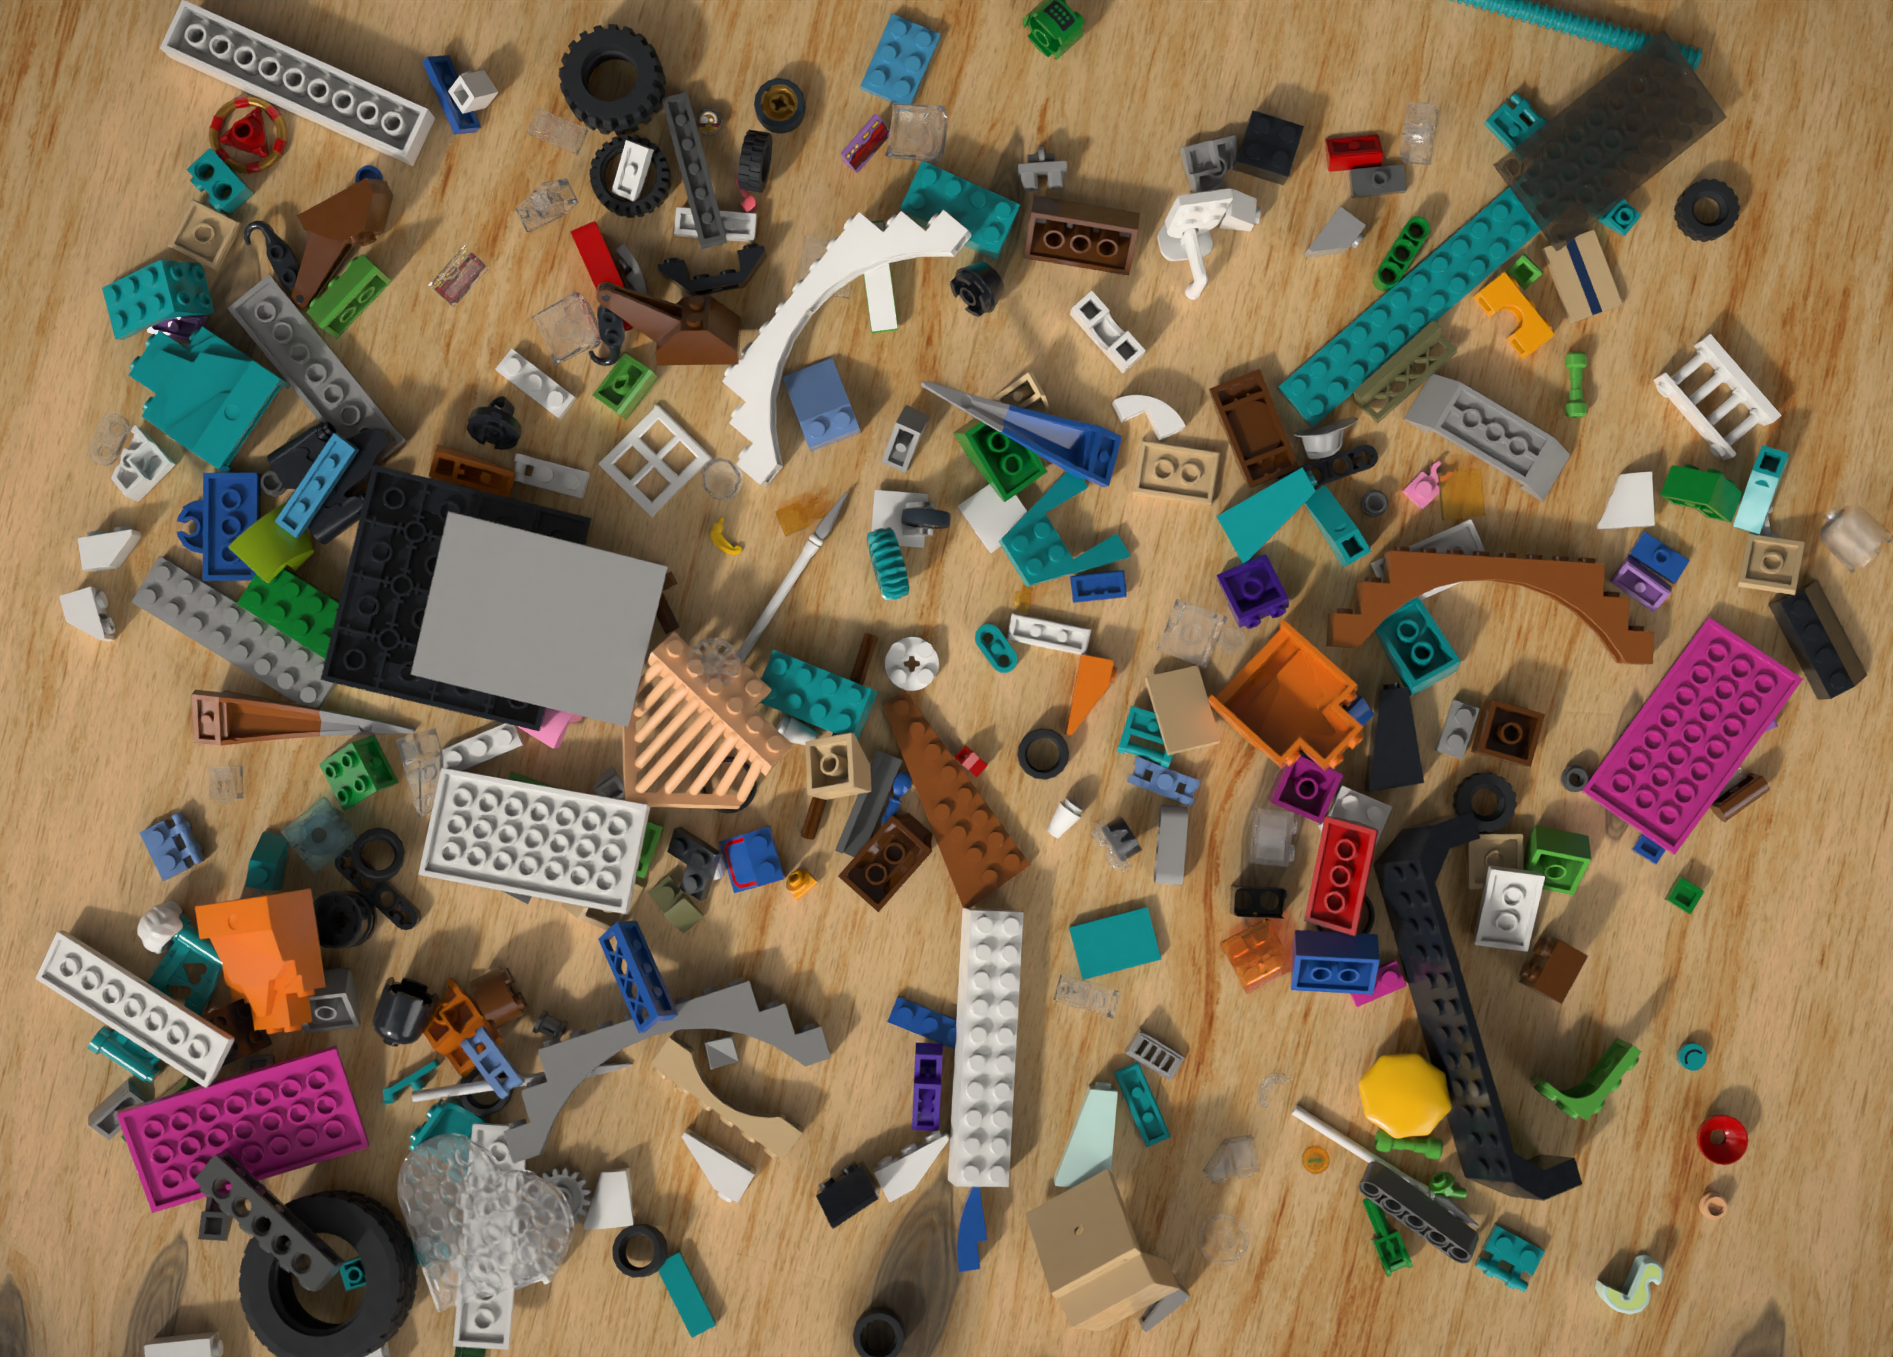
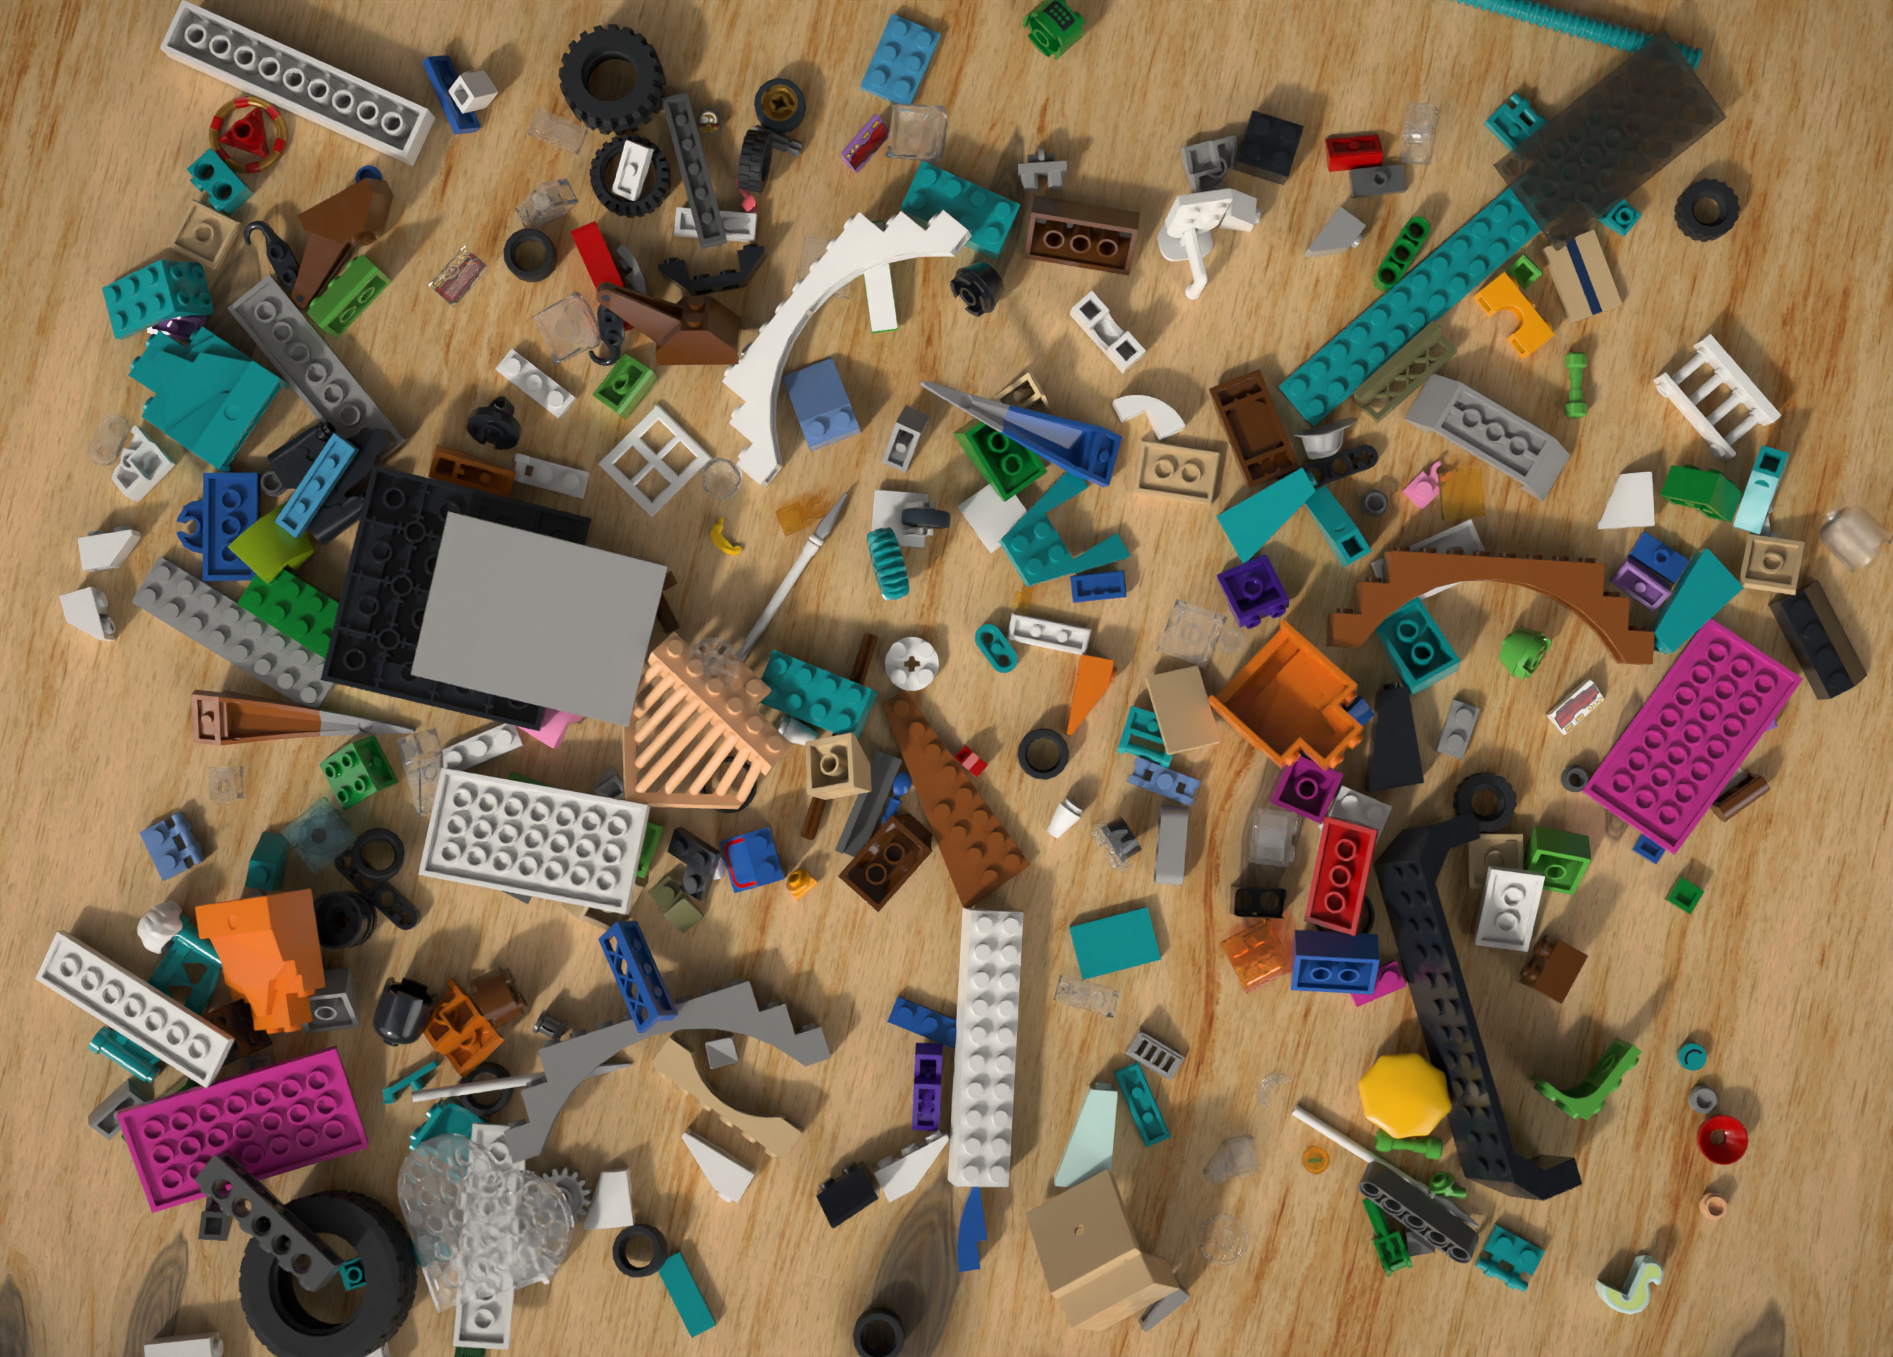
medium blue plate [460,1025,525,1099] -> none
reddish brown brick [1471,699,1545,767] -> none
none -> black tyre [503,228,557,282]
none -> dark grey axle [753,125,803,157]
none -> dark grey slope [1403,1228,1435,1257]
none -> bright green cone [1499,627,1552,681]
none -> slope [1546,679,1604,735]
none -> teal slope [1648,548,1744,654]
none -> light grey tile [1688,1085,1718,1114]

